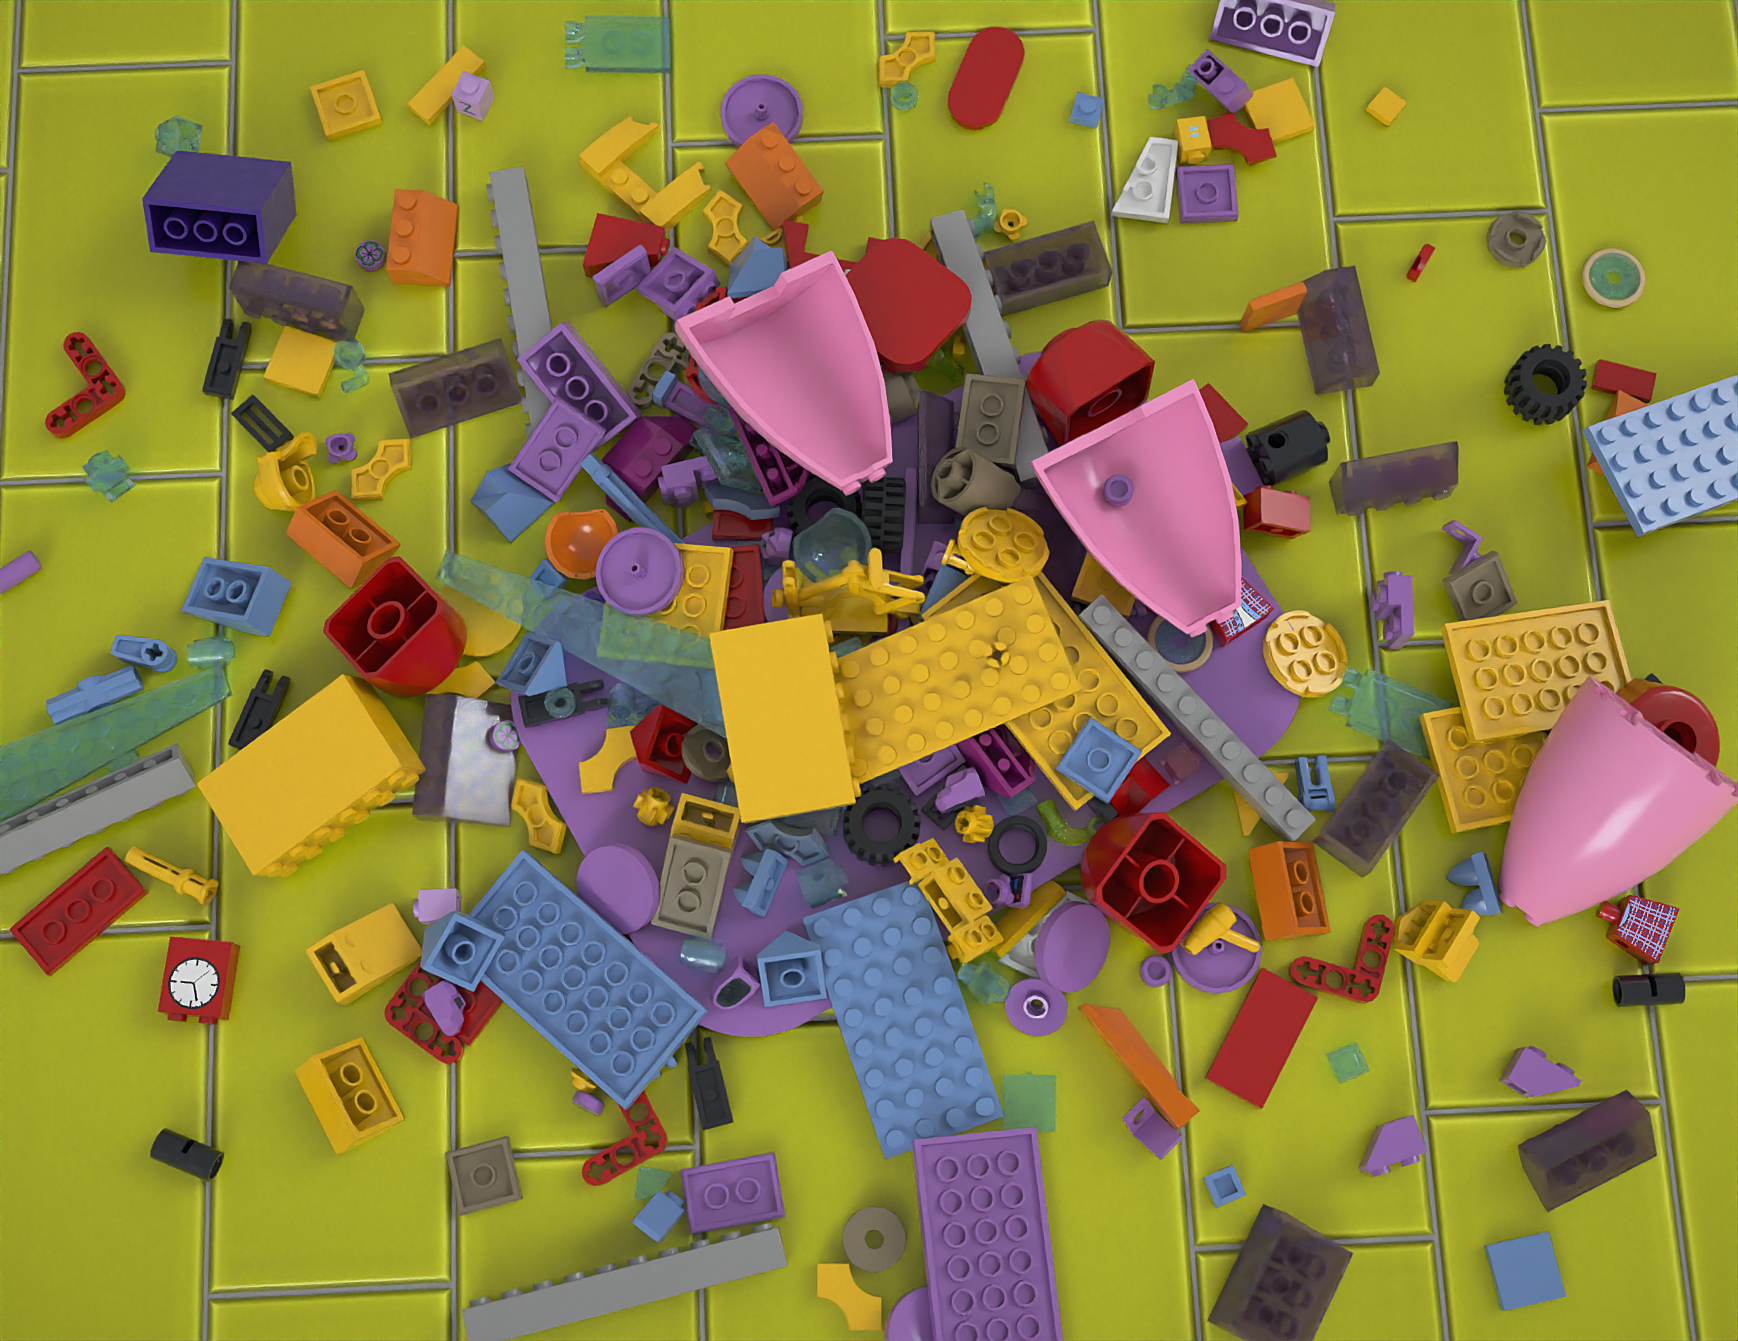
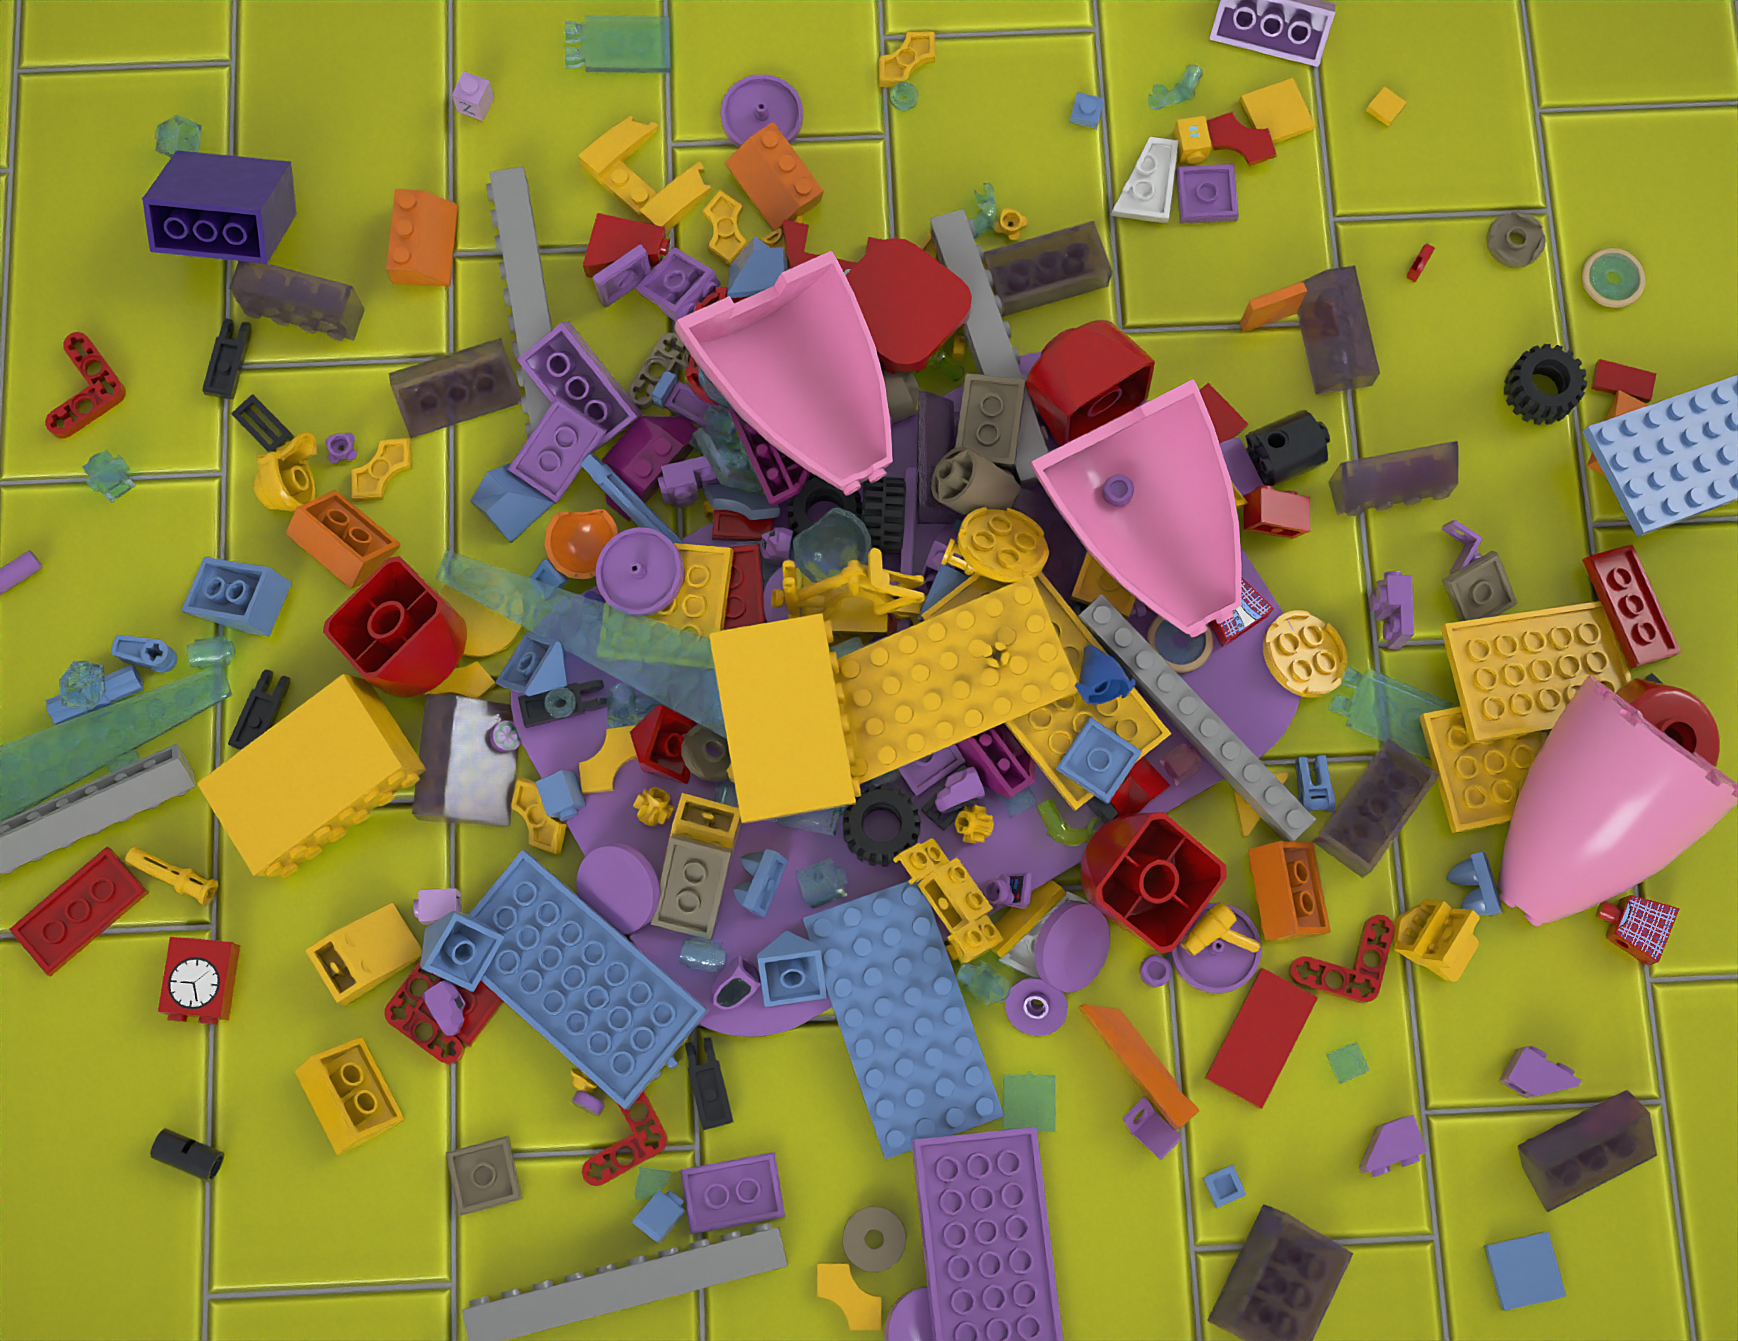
yellow tile [263,325,341,398] -> none
yellow tile [310,70,383,141] -> none
clear light blue plate [334,338,370,393] -> none
medium lavender tile [355,240,386,271] -> none
yellow tile [407,45,486,125] -> none
sand blue tile [745,818,831,866] -> none
red tile [947,27,1024,130] -> none
black tyre [988,816,1047,876] -> none
medium lavender slope [1187,49,1254,115] -> none
black pin [1612,973,1686,1007] -> none
none -> clear light blue brick [59,661,106,710]
none -> medium blue brick [535,770,587,821]
none -> blue hat [1074,645,1136,704]
none -> red tile [1582,544,1682,669]

